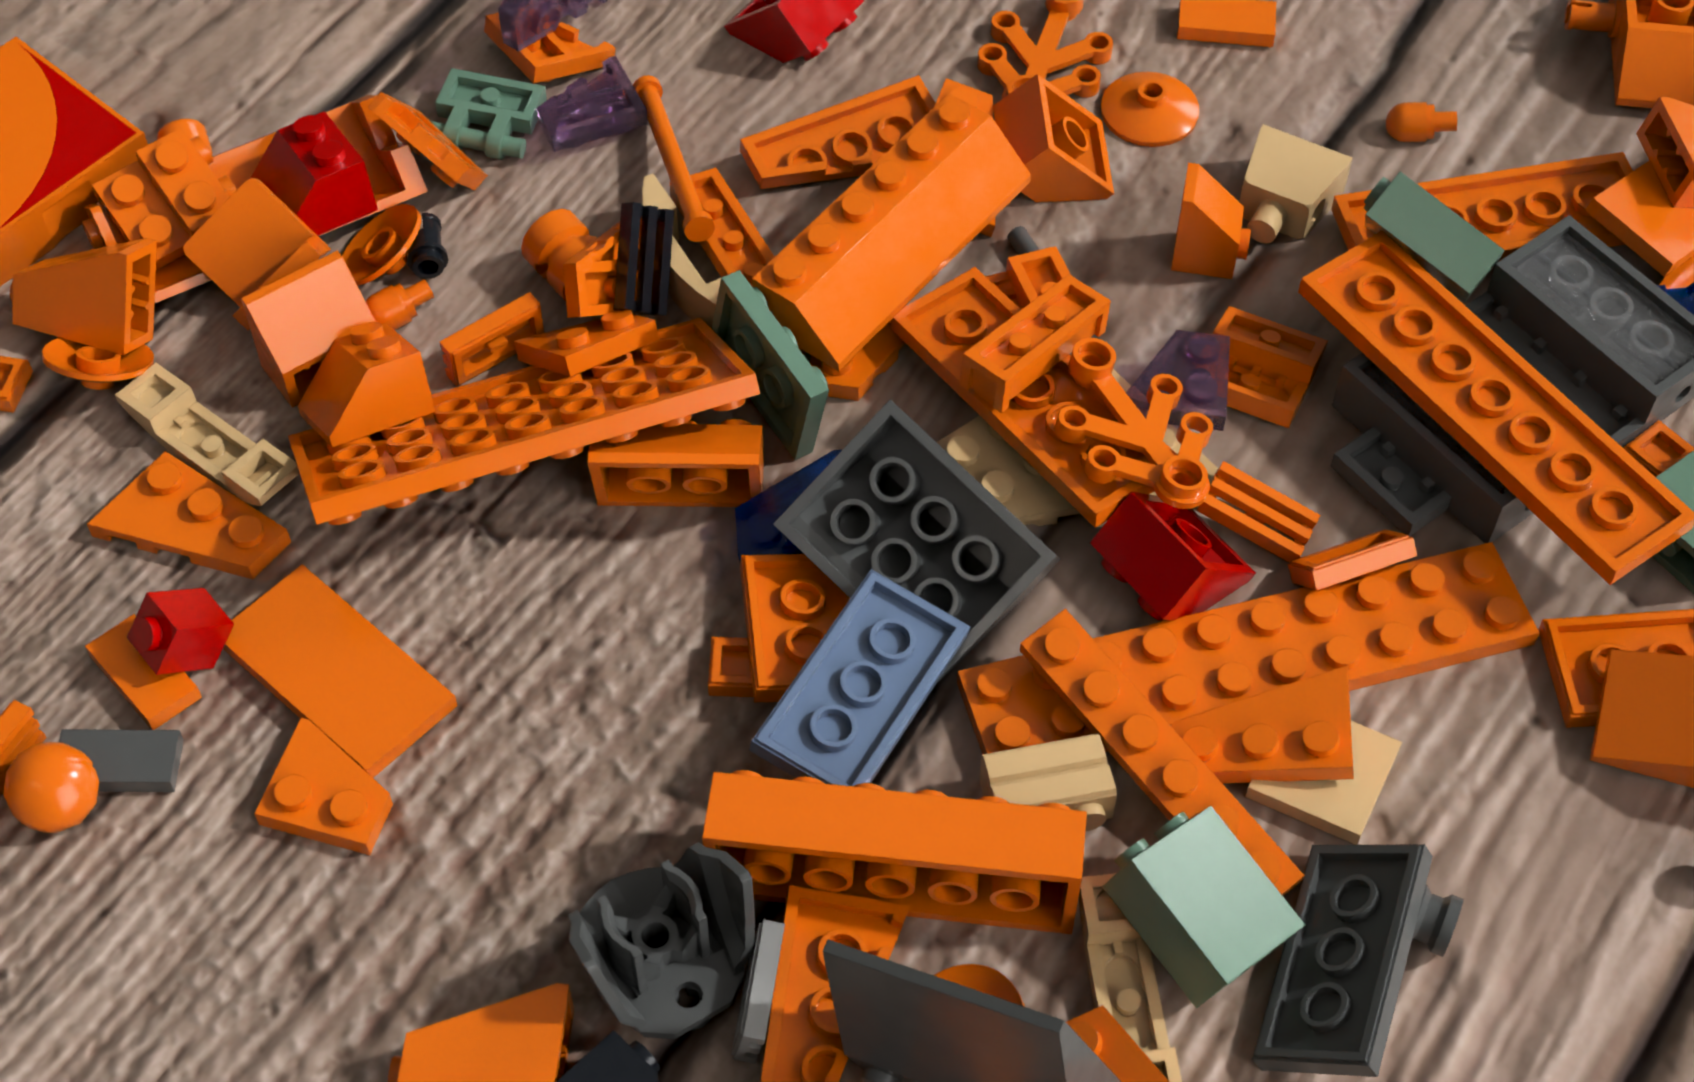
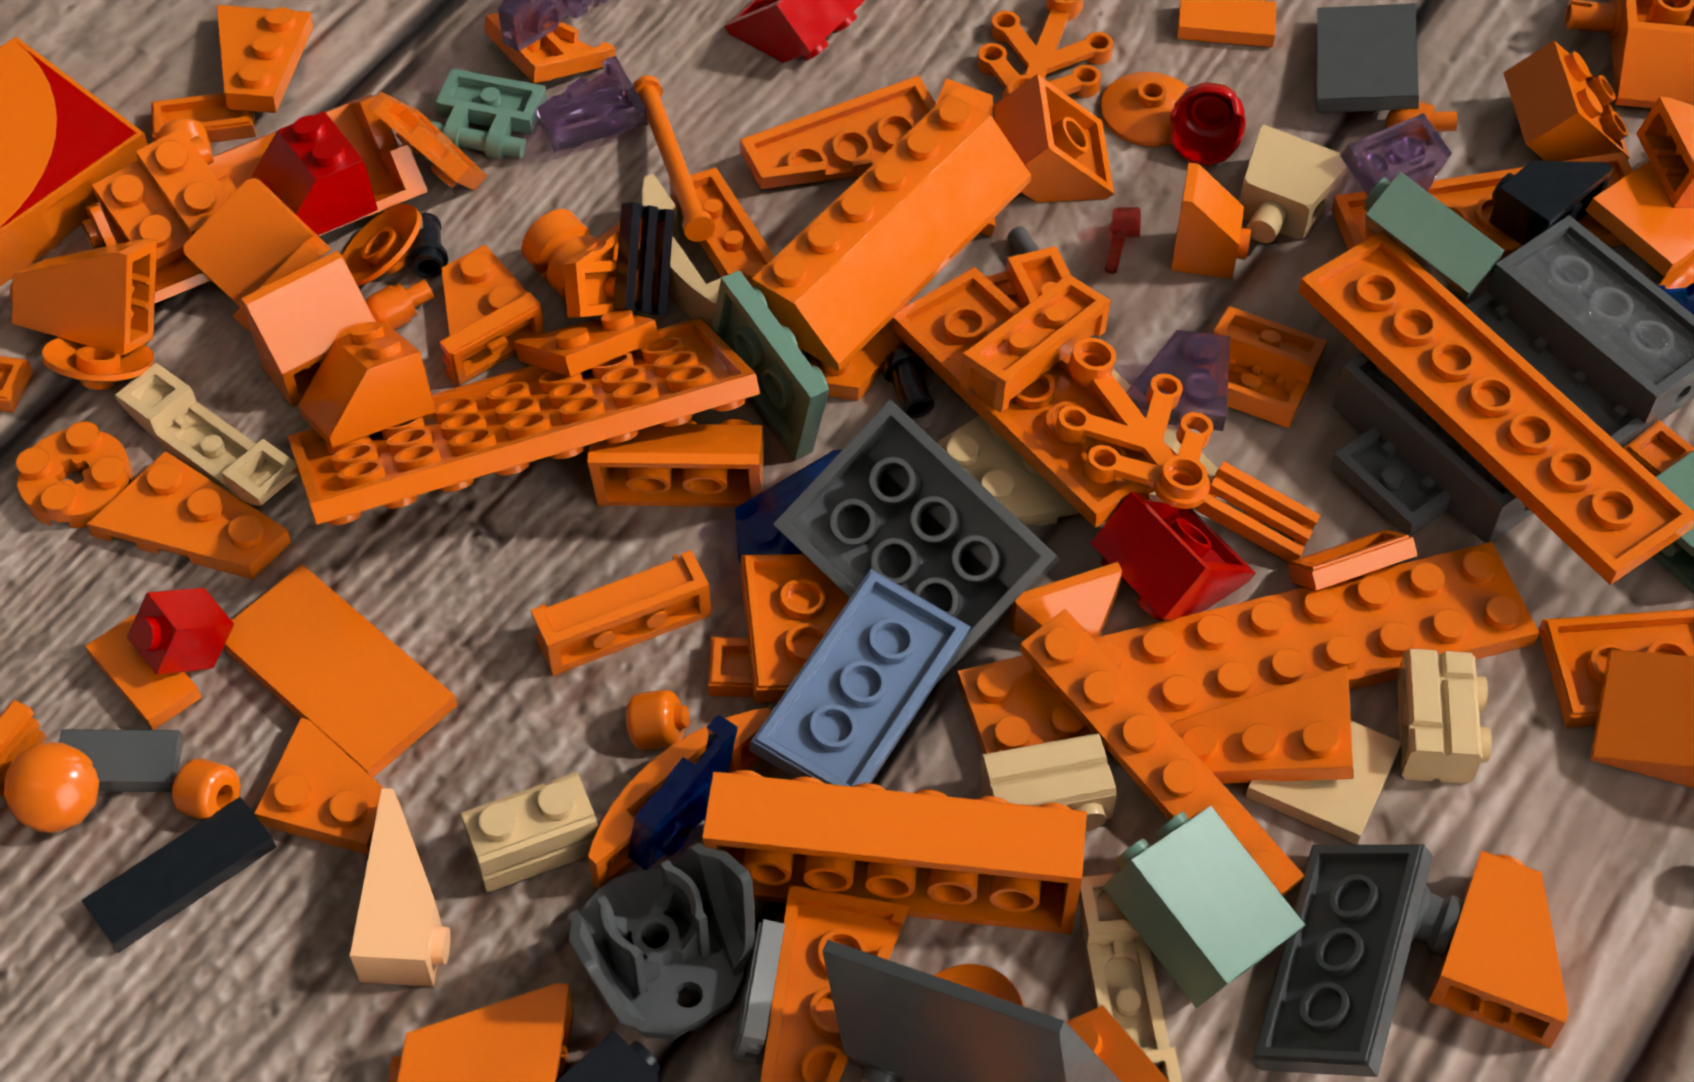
none -> orange plate [16,421,133,528]
none -> black tile [82,797,276,953]
none -> orange tile [151,93,256,143]
none -> orange piece [172,758,241,821]
none -> orange wing [217,5,313,113]
none -> light nougat slope [350,788,451,987]
none -> orange wing [441,244,544,336]
none -> tan brick [461,772,598,893]
none -> orange container [531,550,712,676]
none -> orange slope [588,708,772,890]
none -> orange piece [626,690,690,751]
none -> clear blue wing [628,714,738,870]
none -> black pin [882,348,935,419]
none -> orange slope [1009,562,1122,639]
none -> clear red hand [1105,207,1141,274]
none -> red hair [1170,82,1246,166]
none -> dark grey tile [1317,3,1419,113]
none -> clear purple wing [1340,113,1452,196]
none -> tan brick [1396,649,1492,784]
none -> orange slope [1428,850,1569,1048]
none -> black slope [1489,161,1614,246]
none -> orange slope [1503,40,1630,161]

